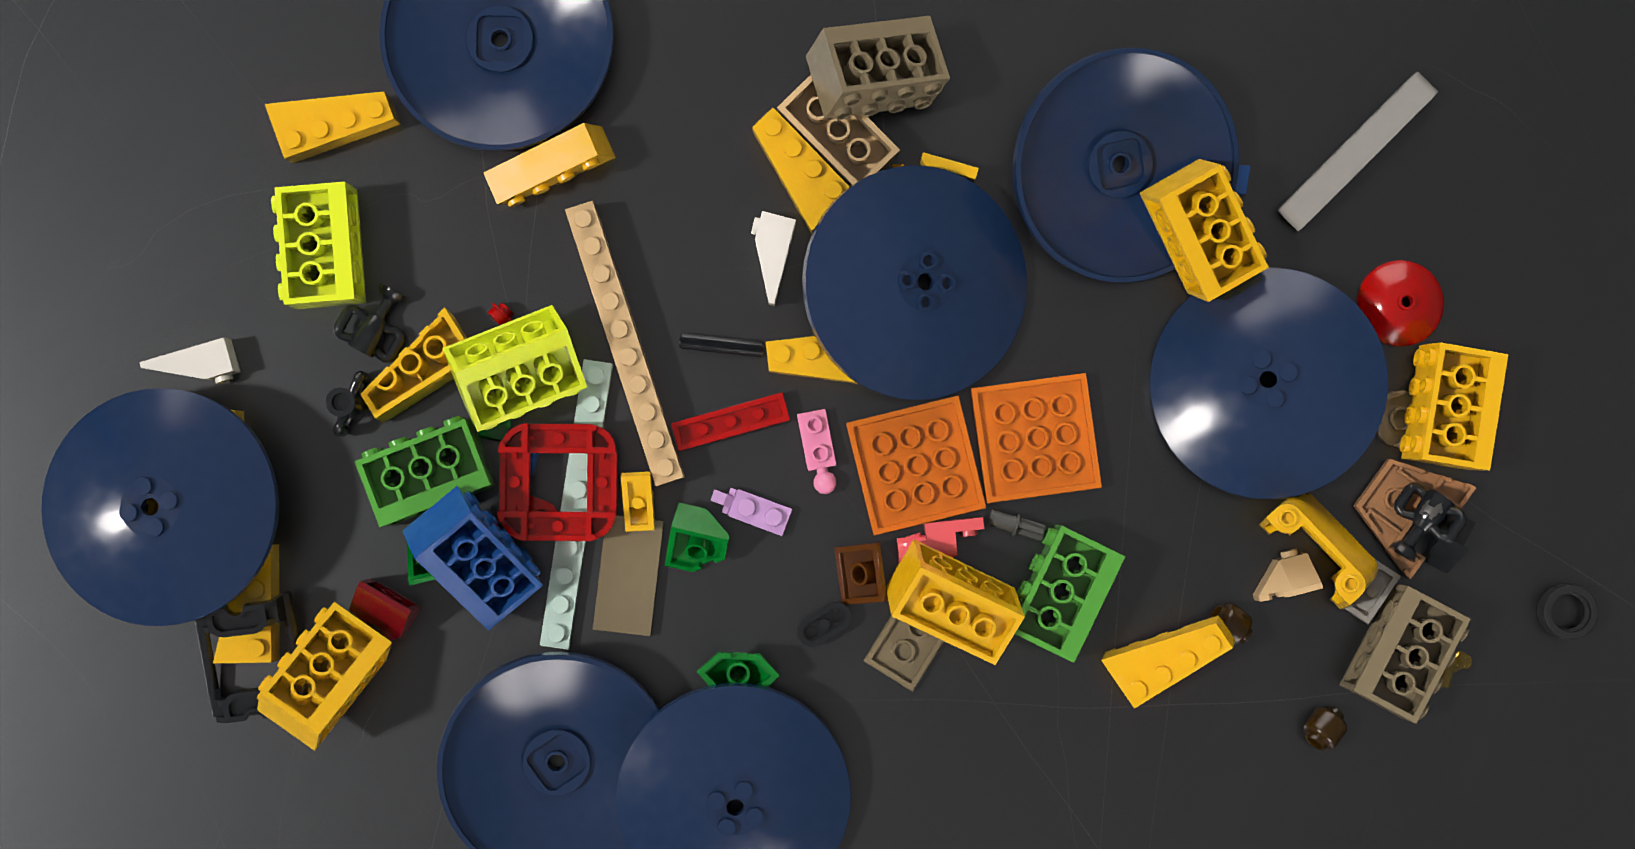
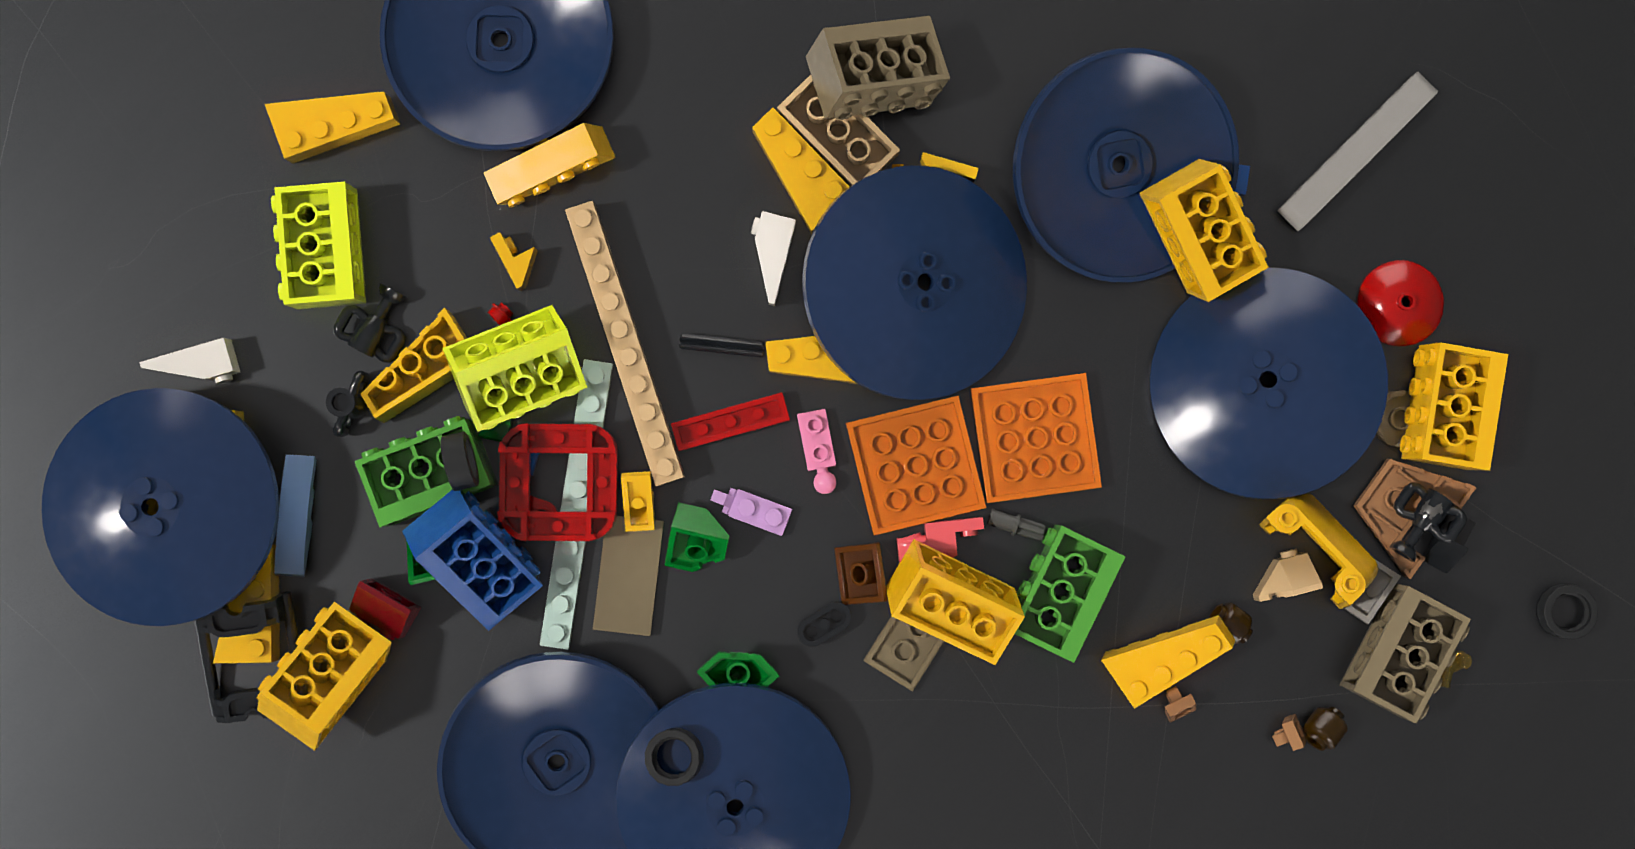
none -> medium blue slope [274,455,317,577]
none -> black tyre [440,432,479,491]
none -> yellow slope [490,232,538,291]
none -> black tyre [645,728,704,786]
none -> medium nougat tile [1165,686,1196,723]
none -> medium nougat tile [1272,714,1307,751]

